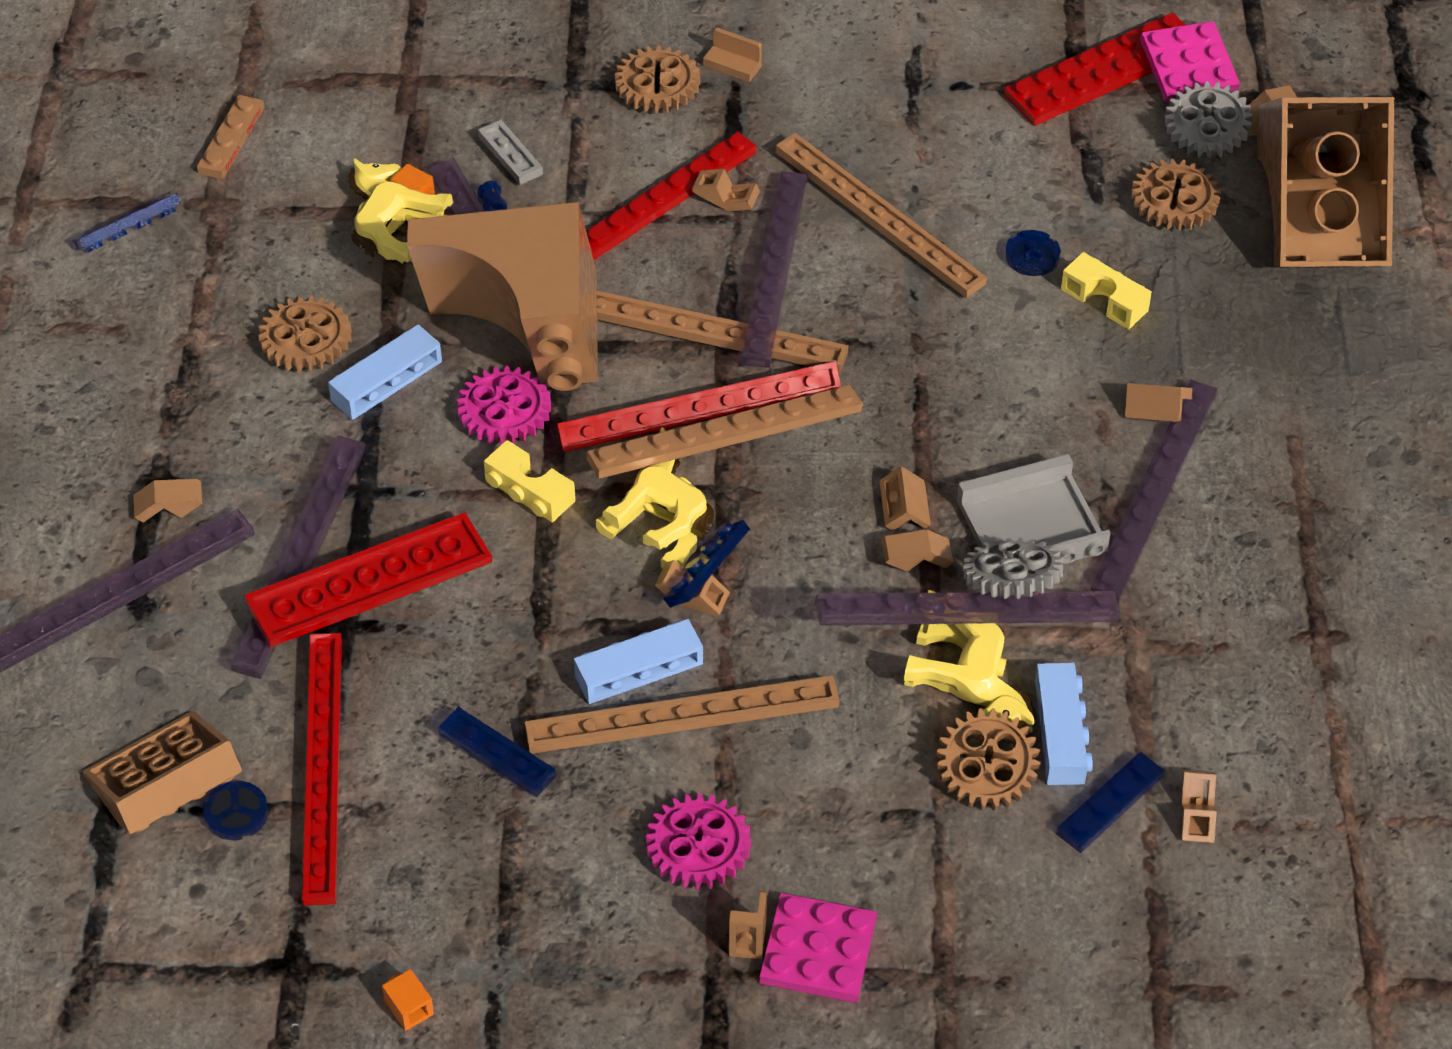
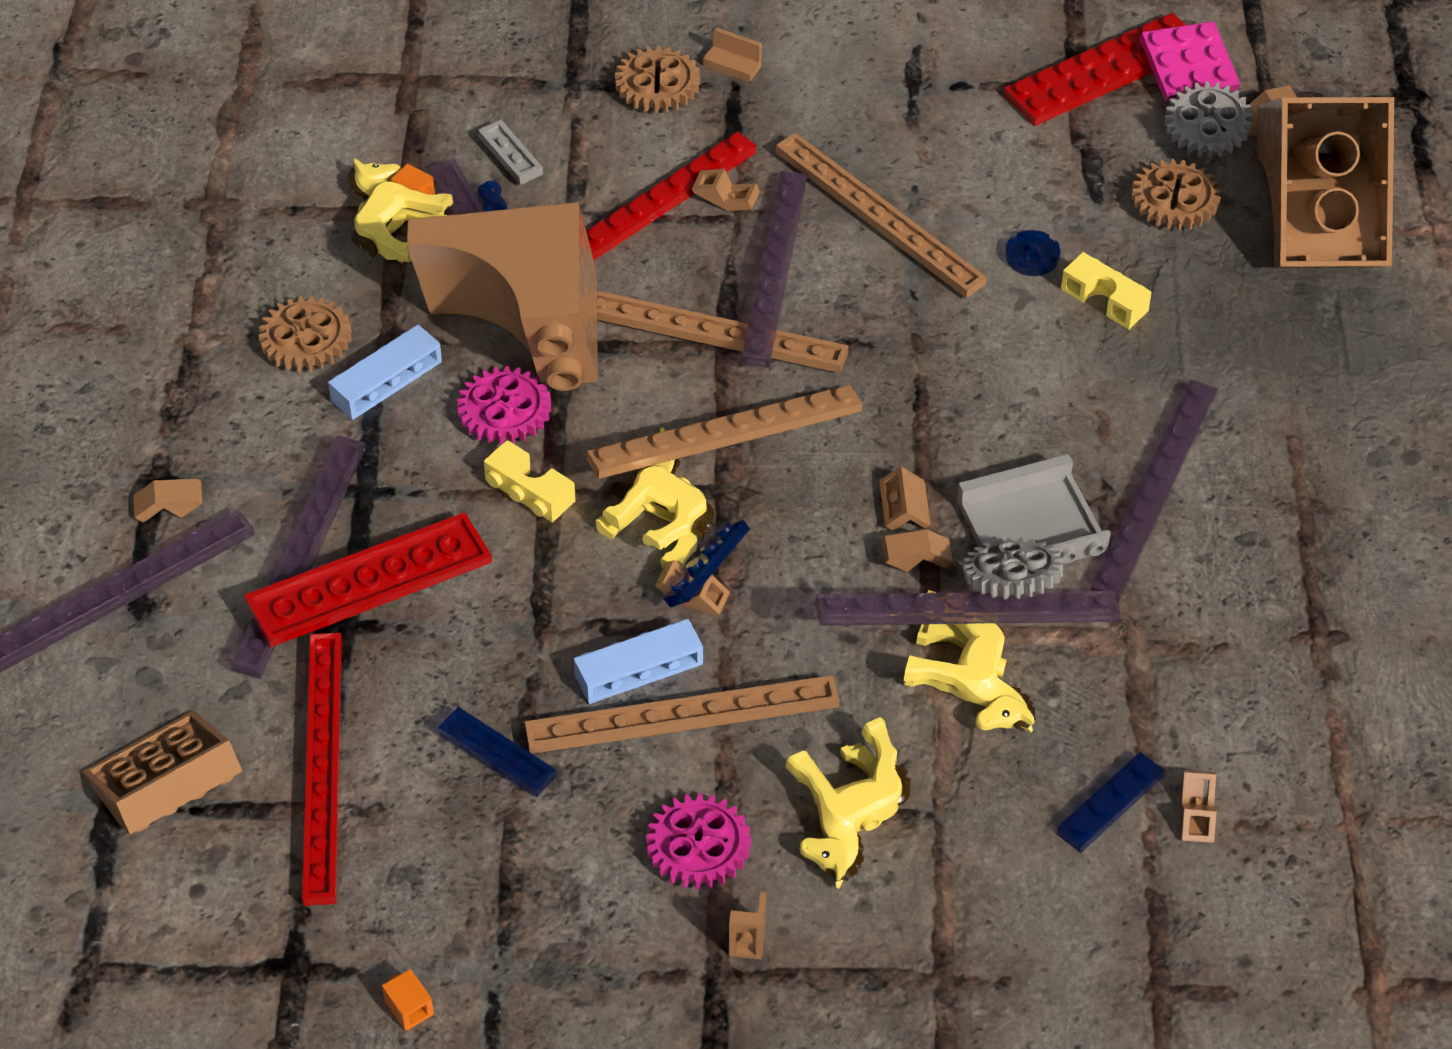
clear blue plate [73,193,182,253] -> none
medium nougat plate [197,95,265,179] -> none
clear blue tile [203,781,269,841] -> none
plate [556,361,841,452] -> none
dark pink plate [759,893,877,1003] -> none
medium nougat gear [936,708,1040,811] -> none
light blue brick [1035,663,1092,785] -> none
medium nougat panel [1125,383,1192,422] -> none
none -> light yellow animal [785,717,911,889]

